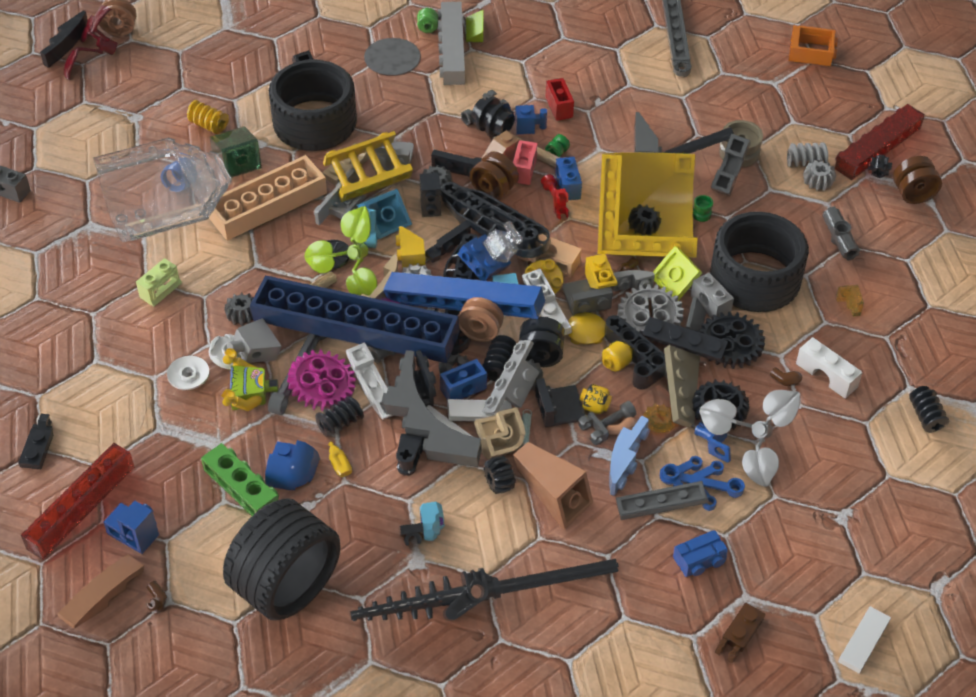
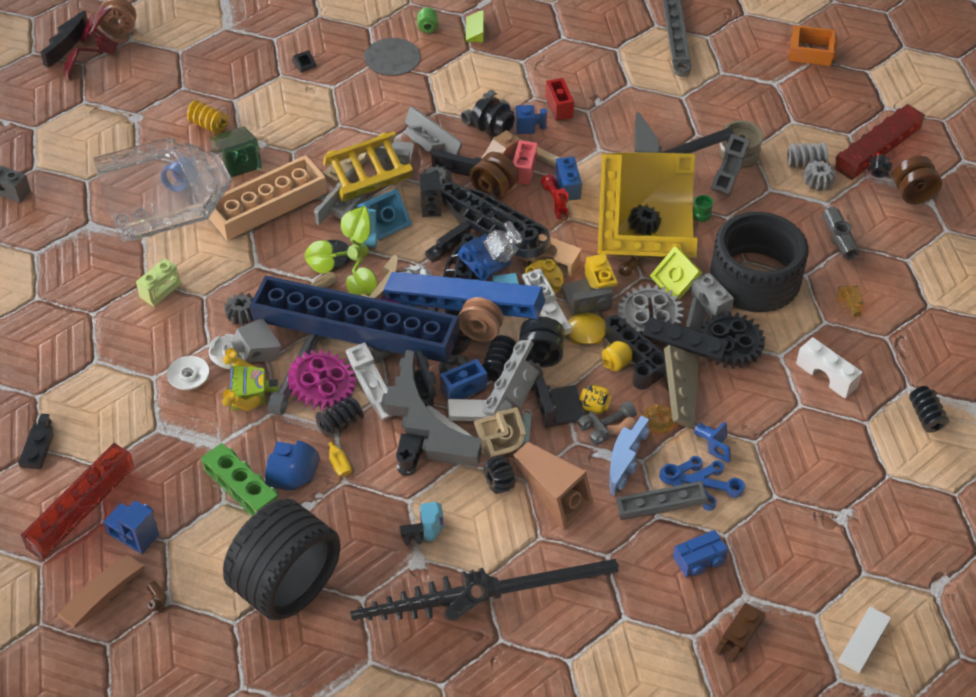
black tyre [268,60,357,151] -> none
yellow slope [395,226,425,269] -> none
light grey brick [438,2,465,85] -> none
green wheel [545,134,570,157] -> none
light grey slope [611,270,655,292] -> none
black gear [692,379,750,430] -> none
light grey plant [699,390,800,487] -> none
reddish brown arm [770,367,802,386] -> none
none -> light grey bracket [405,107,463,155]

